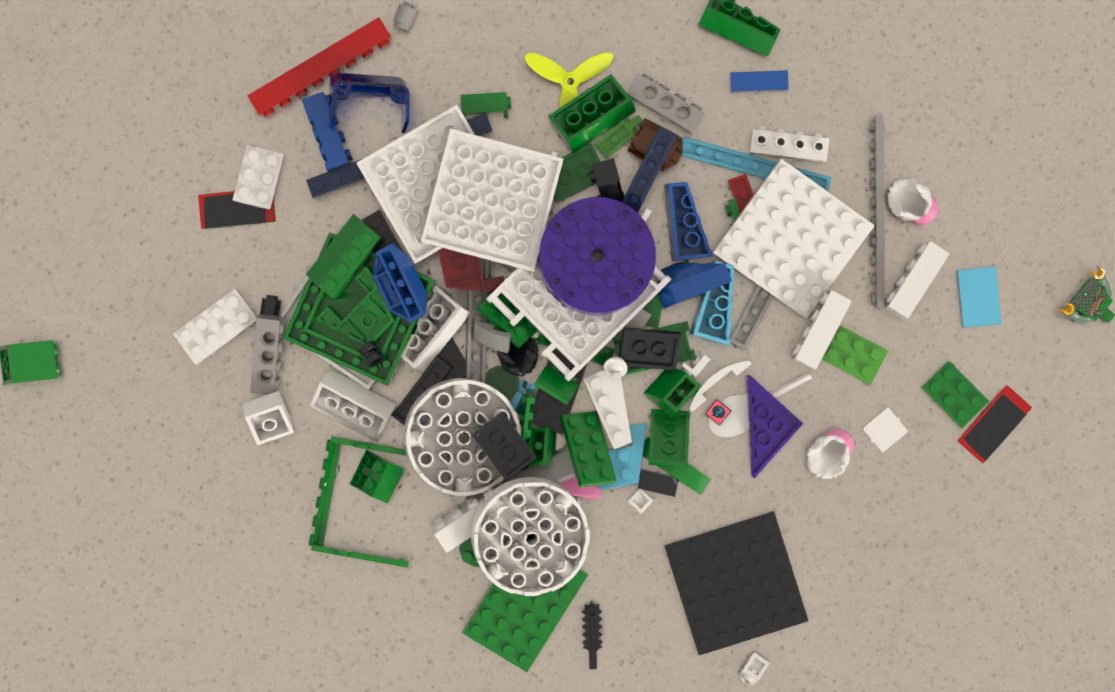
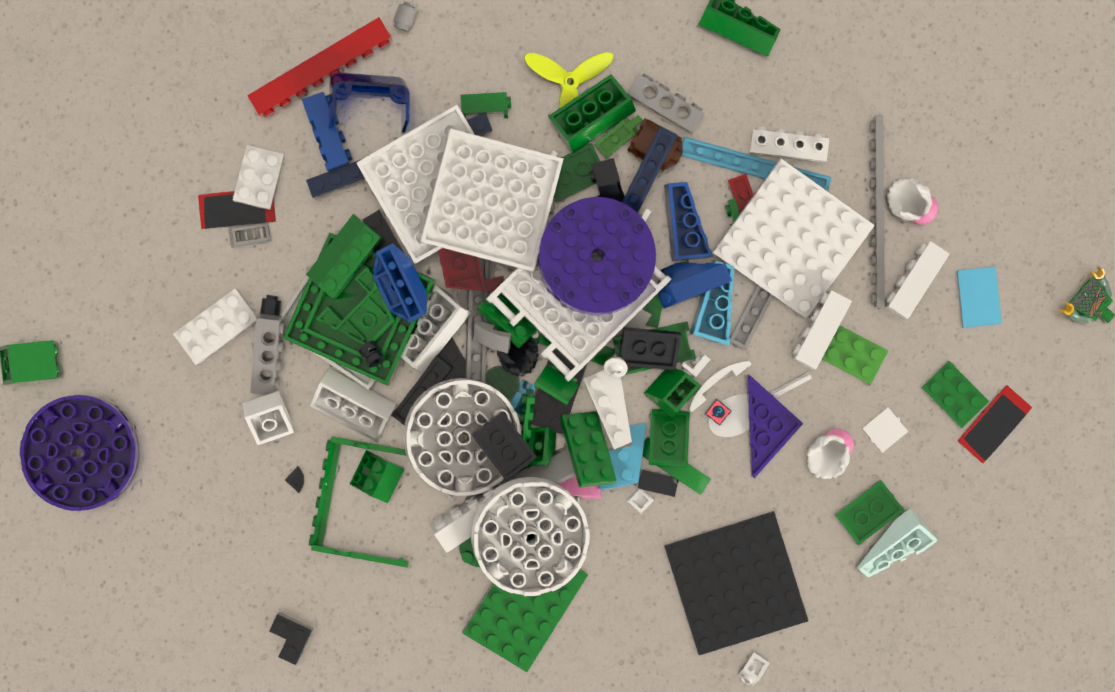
black piece [582,601,603,669] -> none
blue tile [730,70,789,92] -> none
none -> dark purple brick [19,395,139,511]
none -> light grey slope [228,222,271,248]
none -> black brick [269,612,314,665]
none -> black tile [285,466,304,493]
none -> green plate [835,480,904,545]
none -> light aqua wedge [857,508,938,577]

